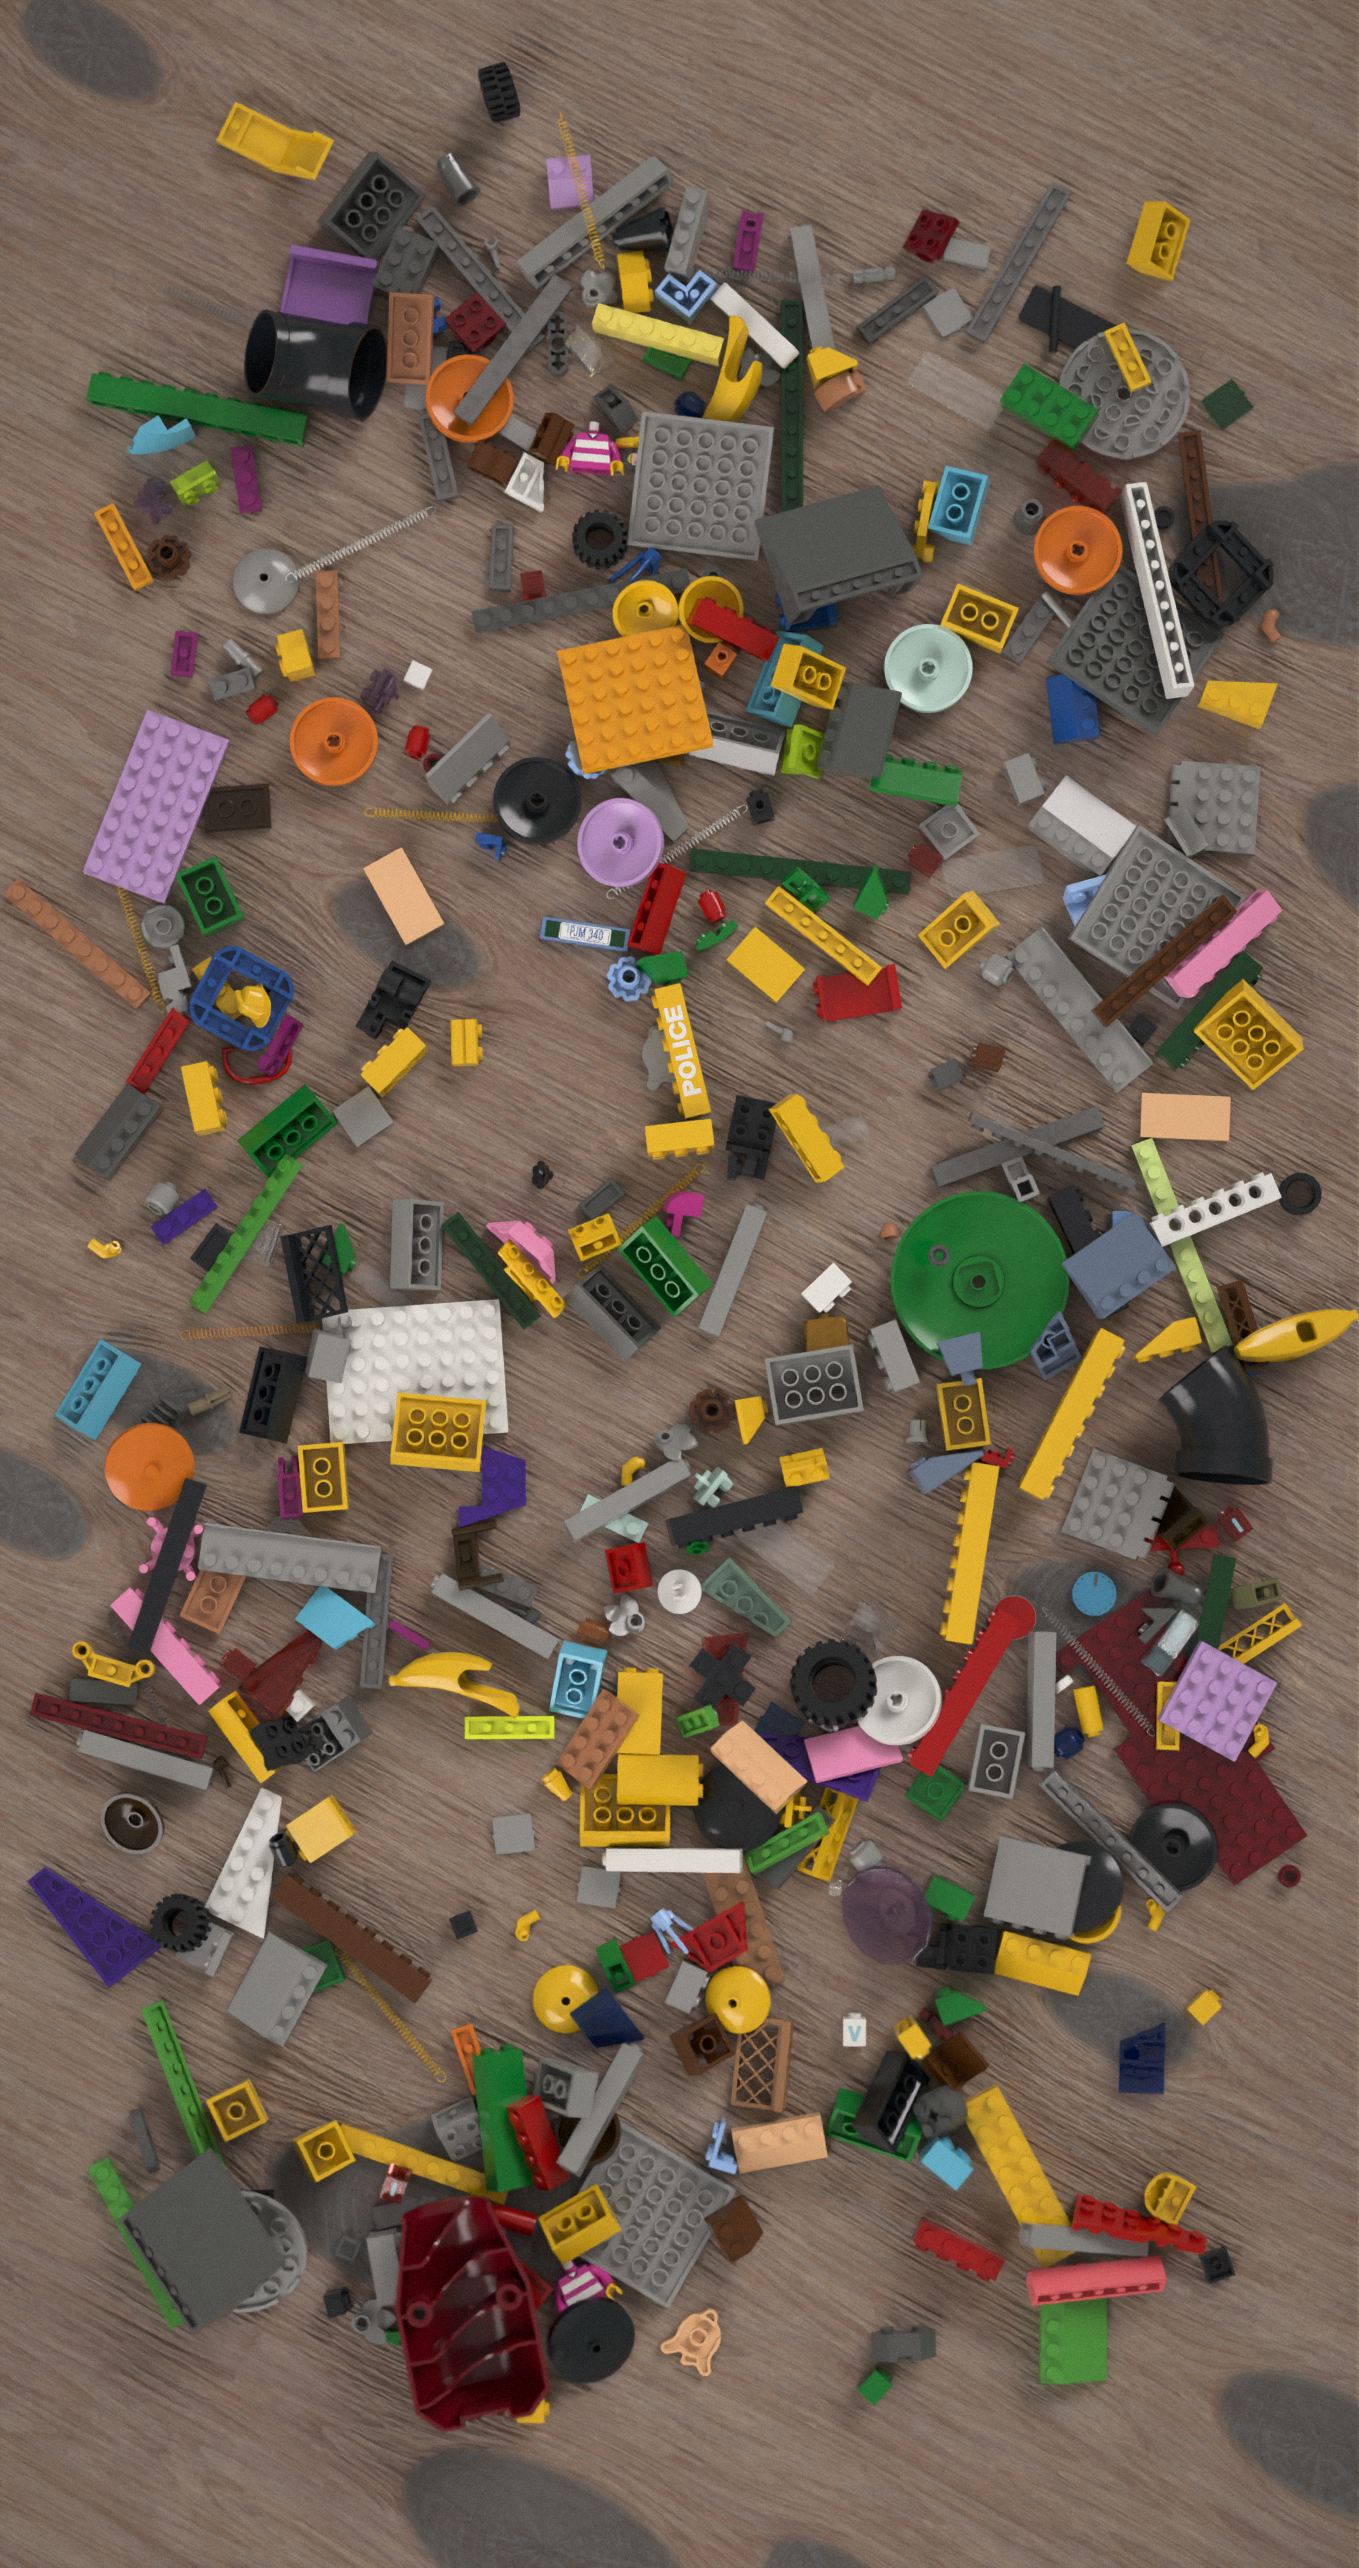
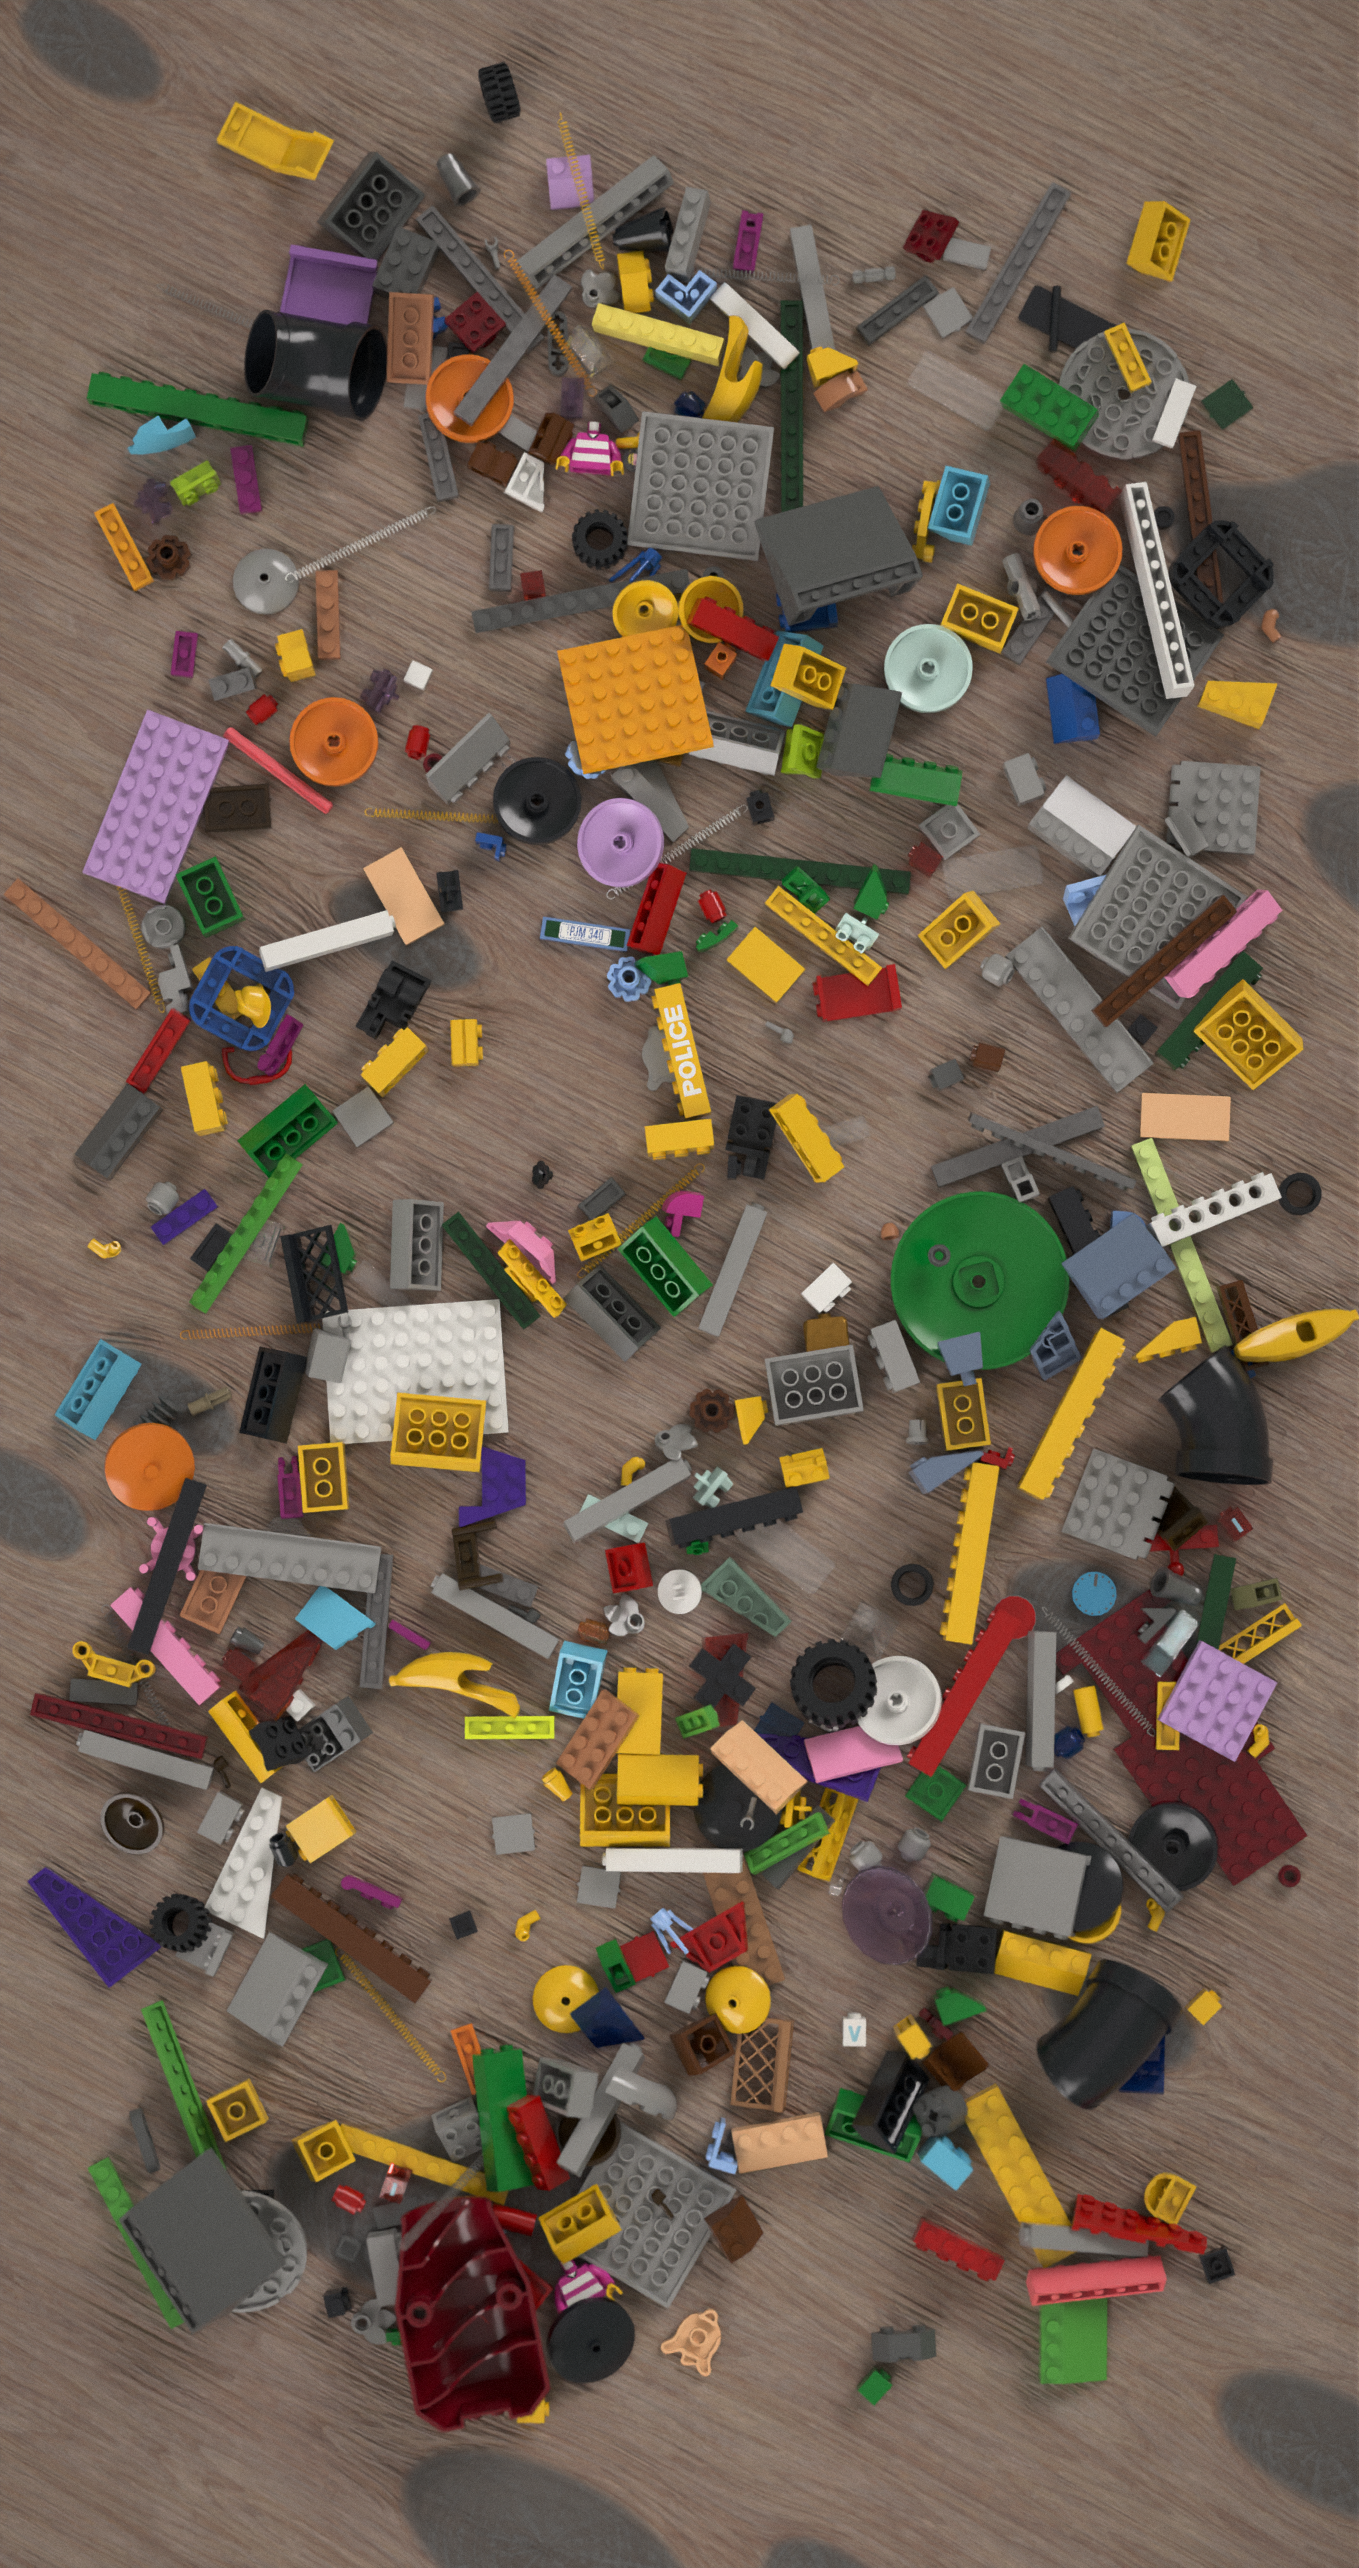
none -> light grey brick [197,1791,245,1845]
none -> coral axle [223,727,333,814]
none -> dark grey cone [230,1627,265,1655]
none -> white brick [259,910,396,972]
none -> red brick [331,2185,367,2215]
none -> magenta plate [341,1875,403,1910]
none -> light grey piece [396,2153,484,2253]
none -> black hips [436,870,463,913]
none -> light orange piece [504,250,597,397]
none -> clear purple hips [560,377,585,418]
none -> light grey brick [605,2066,677,2120]
none -> dark brown hand [651,2188,674,2220]
none -> light grey hand [741,1797,757,1830]
none -> light aqua hips [835,913,879,953]
none -> black tyre [891,1564,934,1606]
none -> light grey head [898,1827,931,1862]
none -> light grey piece [1002,553,1042,621]
none -> magenta hinge [1013,1798,1078,1845]
none -> black cylinder [1036,1959,1183,2110]
none -> white tile [1152,379,1196,449]

